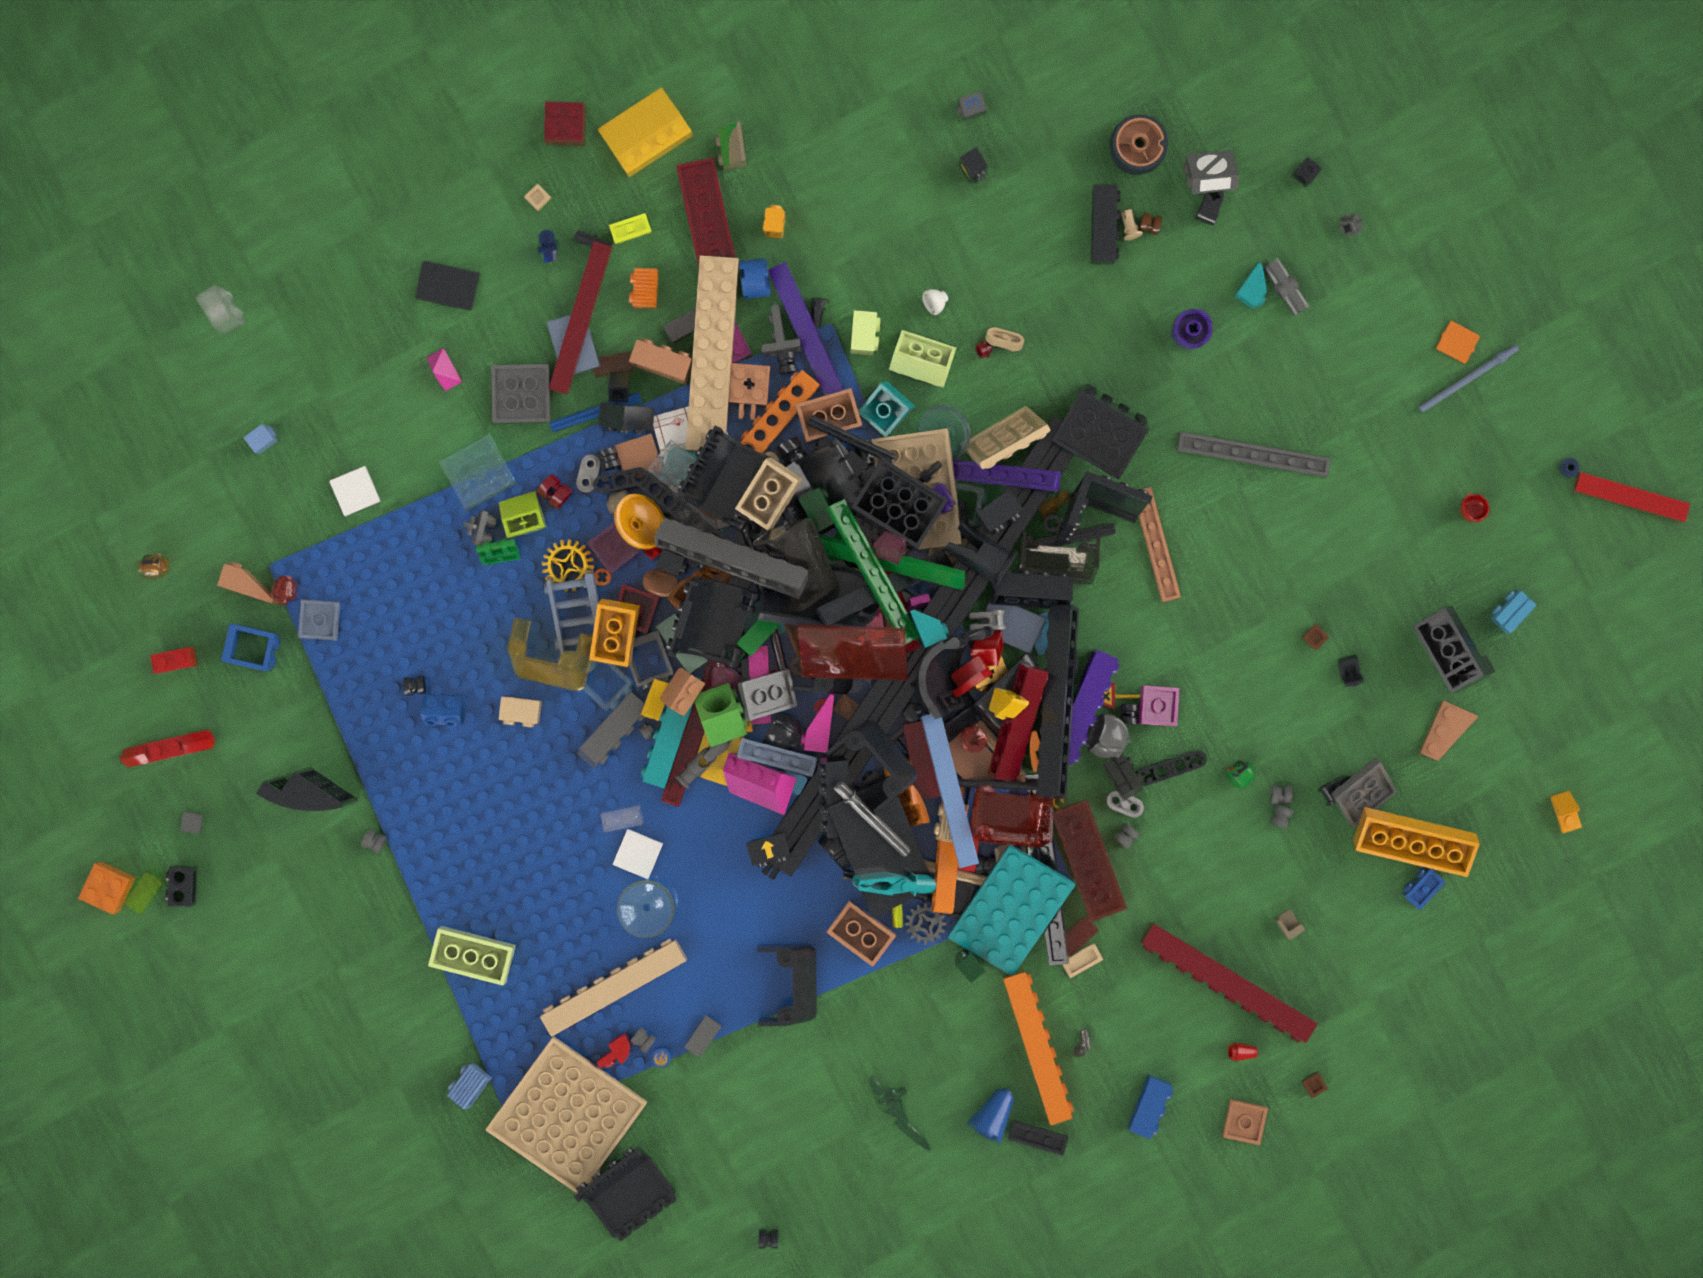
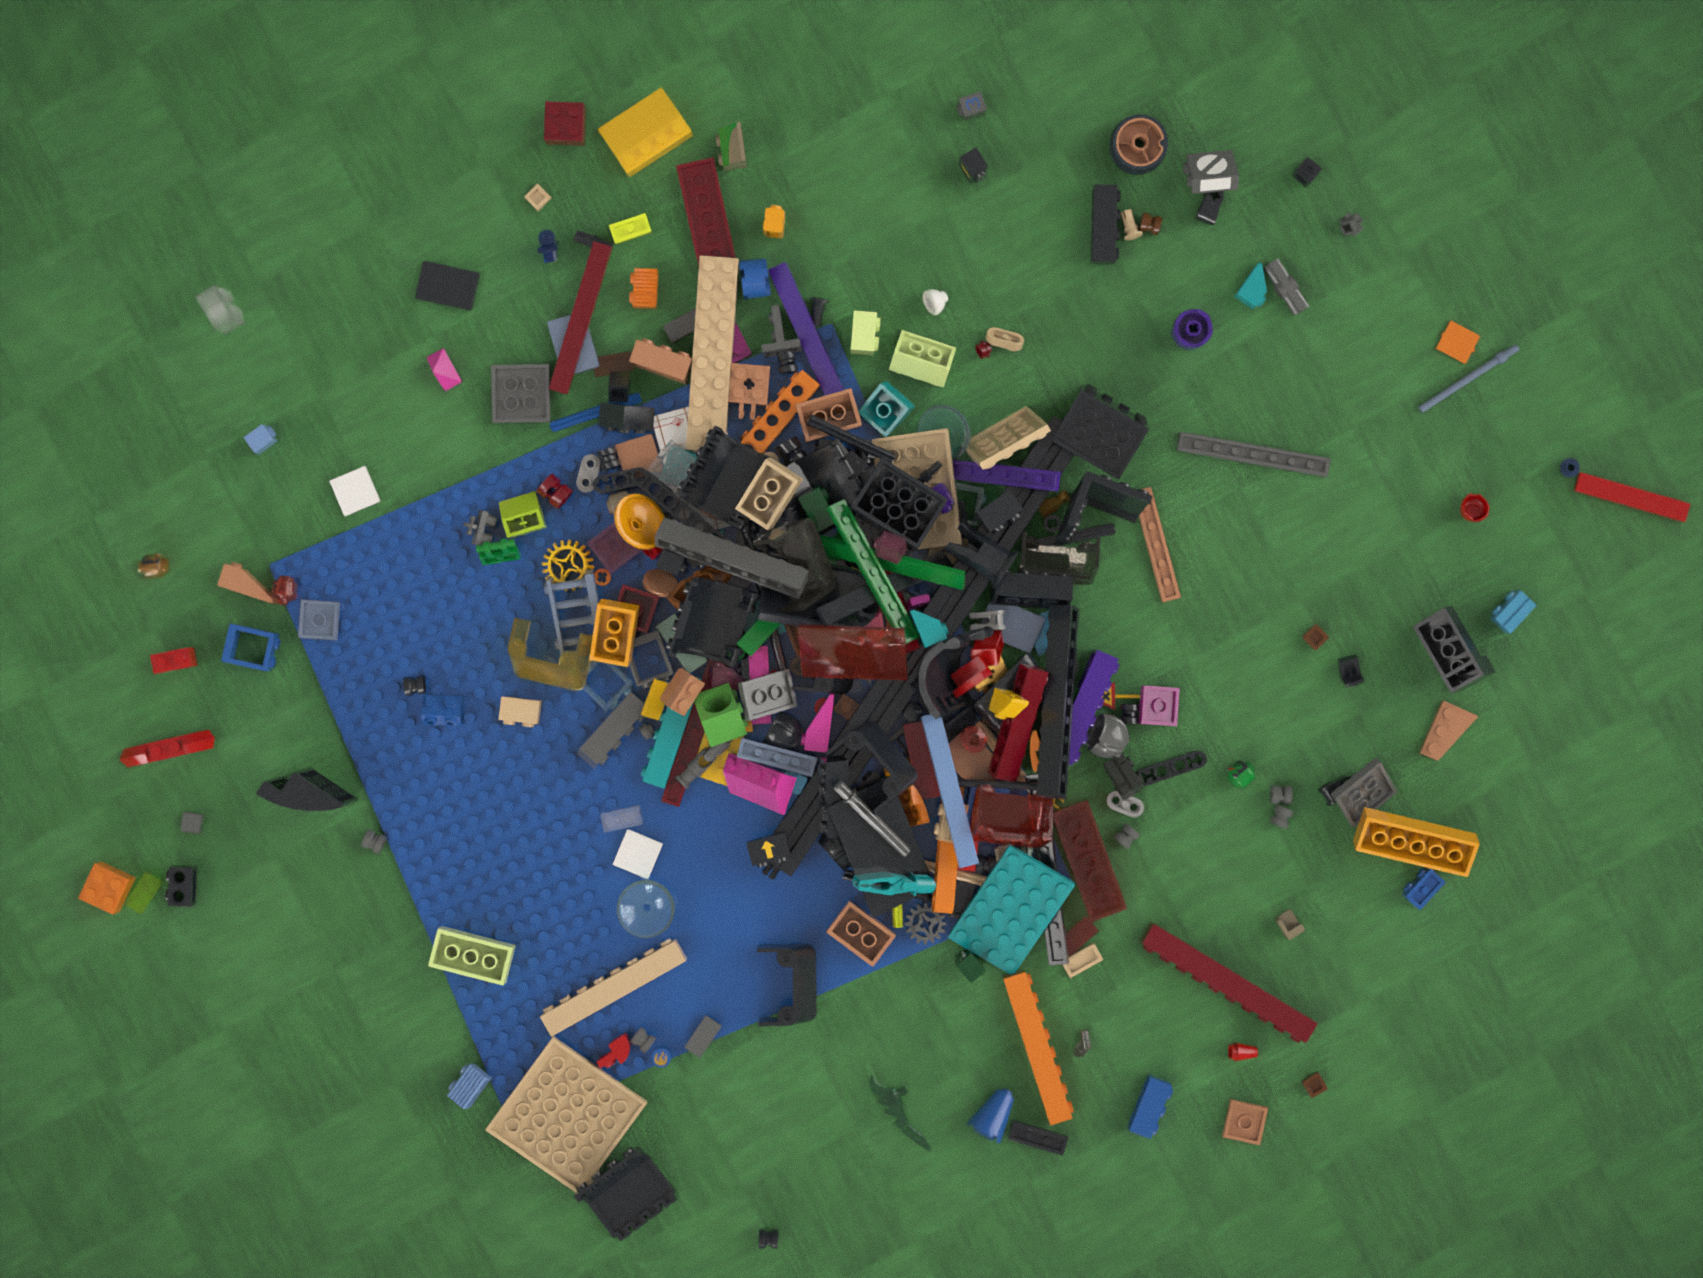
clear light blue plate [439,434,517,511] -> none
light orange slope [1550,791,1582,833] -> none

